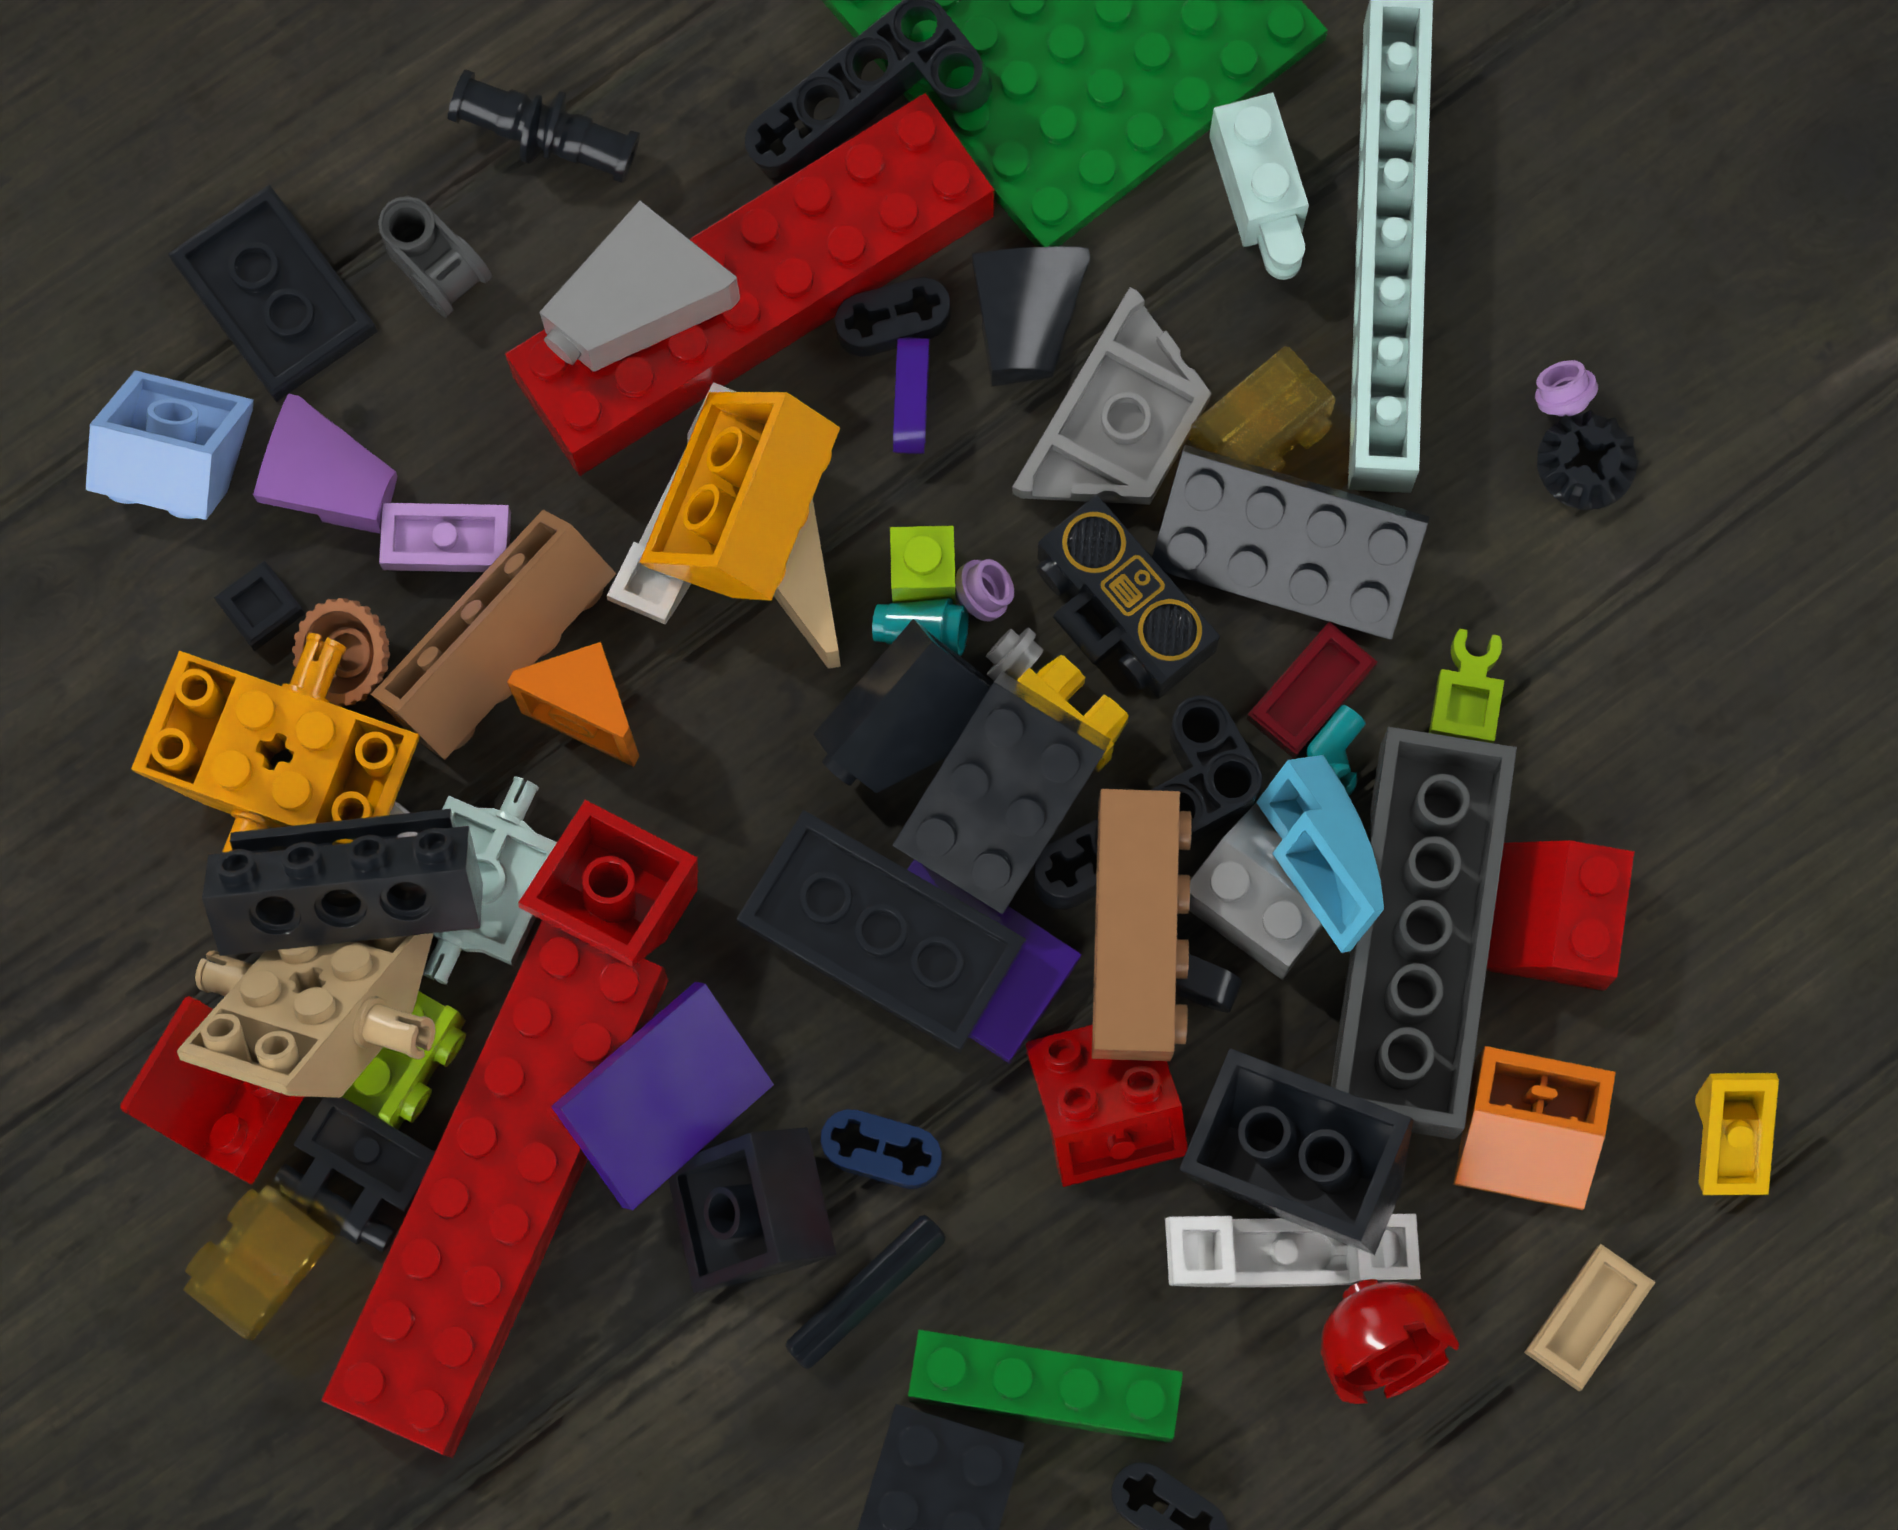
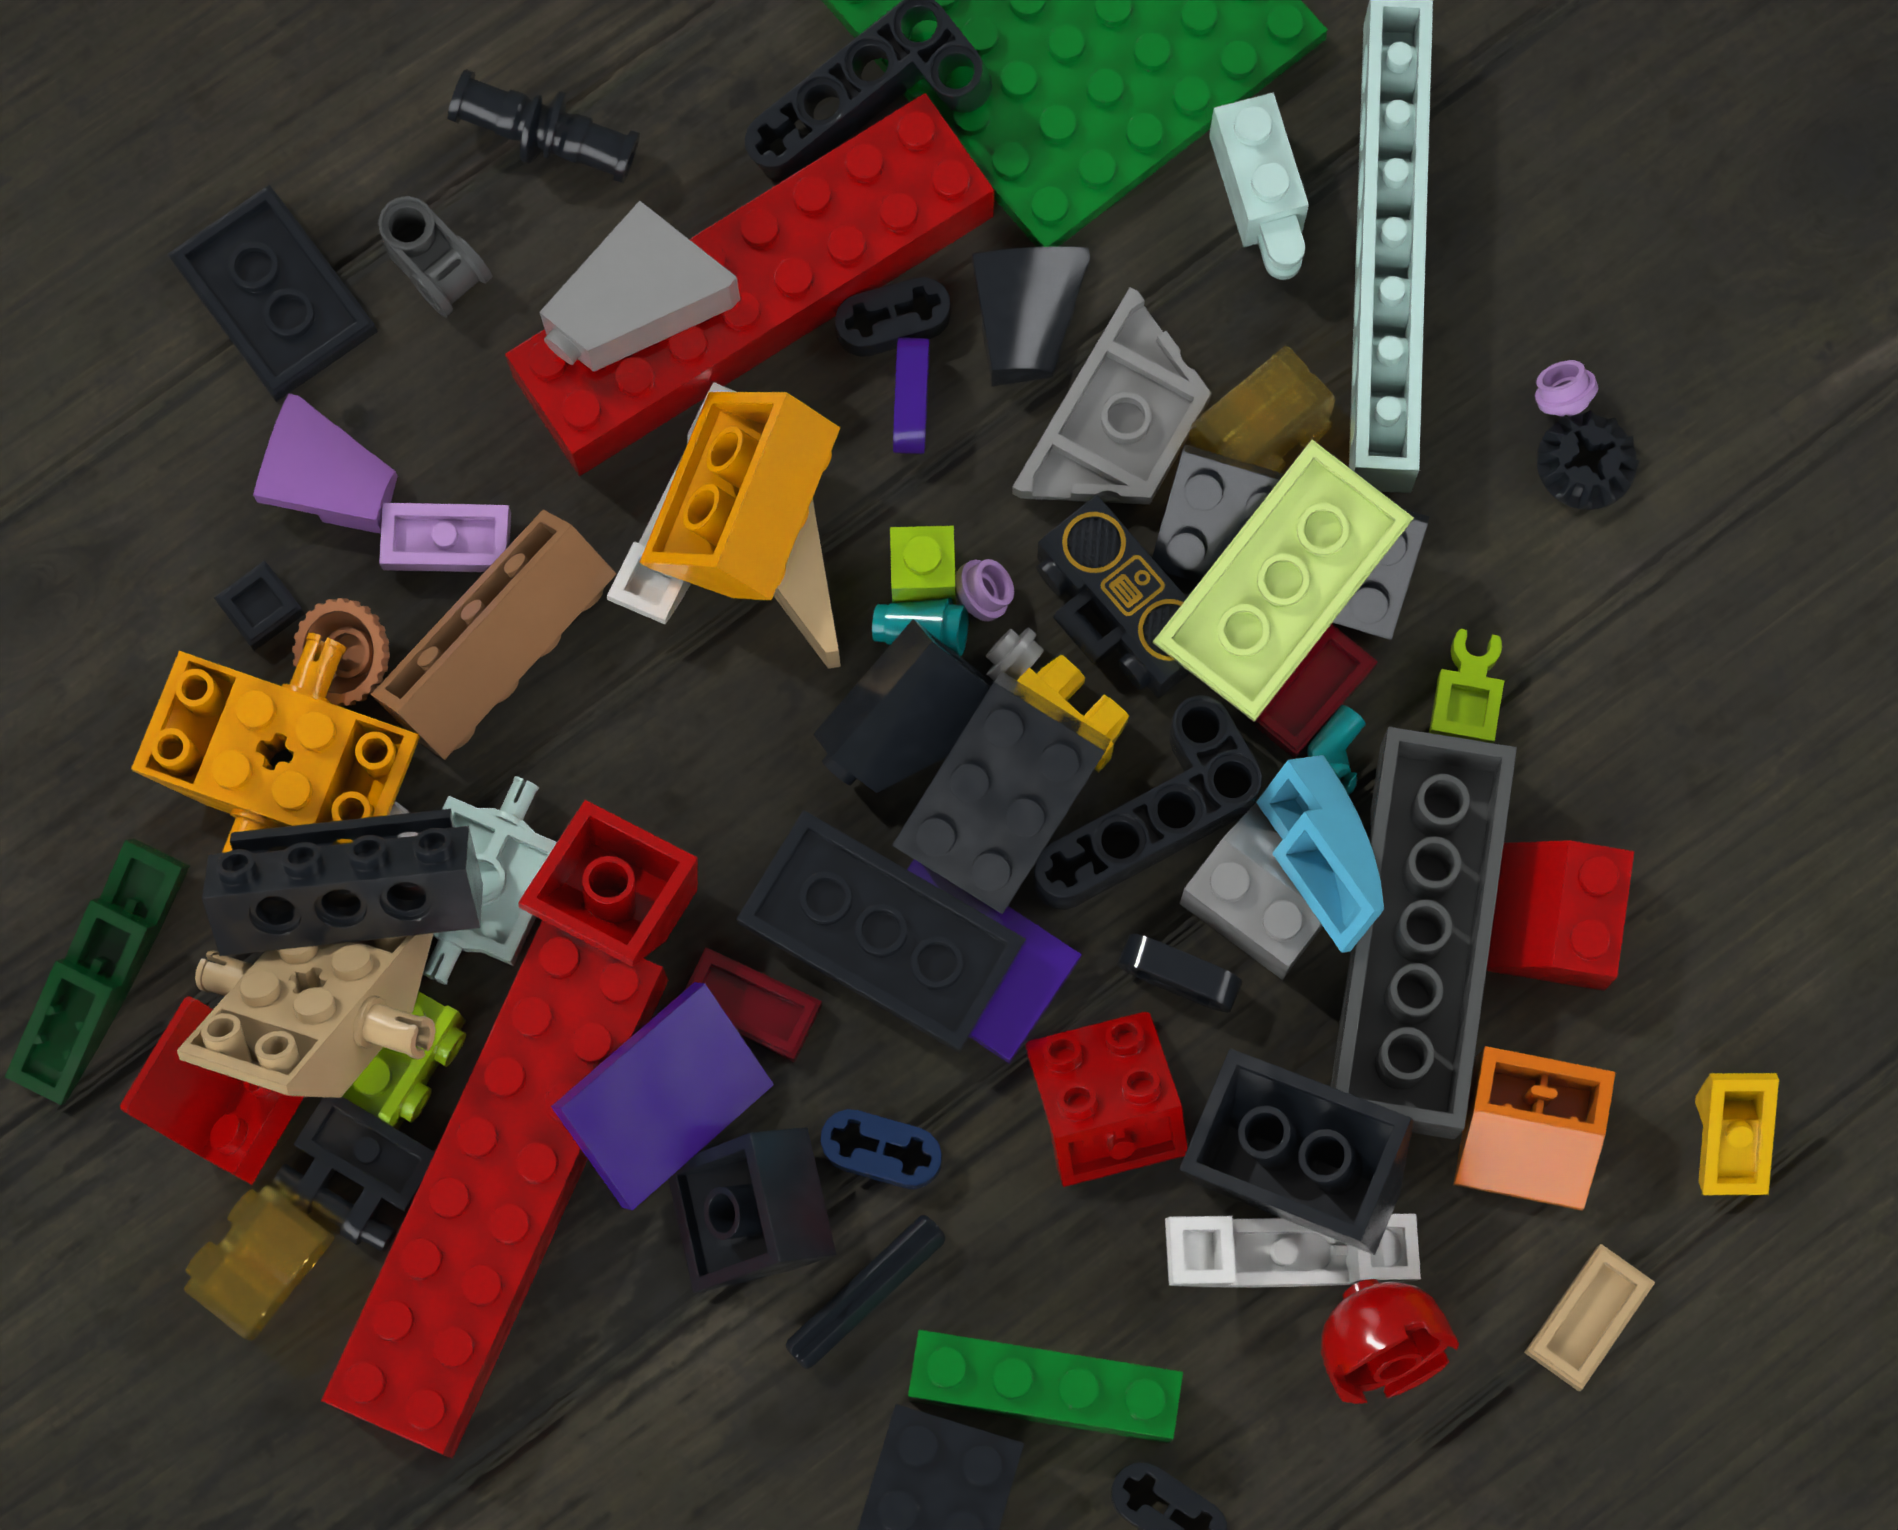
light blue slope [86,370,254,520] -> none
orange slope [507,642,639,767] -> none
medium nougat brick [1092,789,1191,1061] -> none
none -> dark green slope [5,838,190,1105]
none -> dark red tile [684,948,823,1062]
none -> yellowish green tile [1153,440,1414,722]

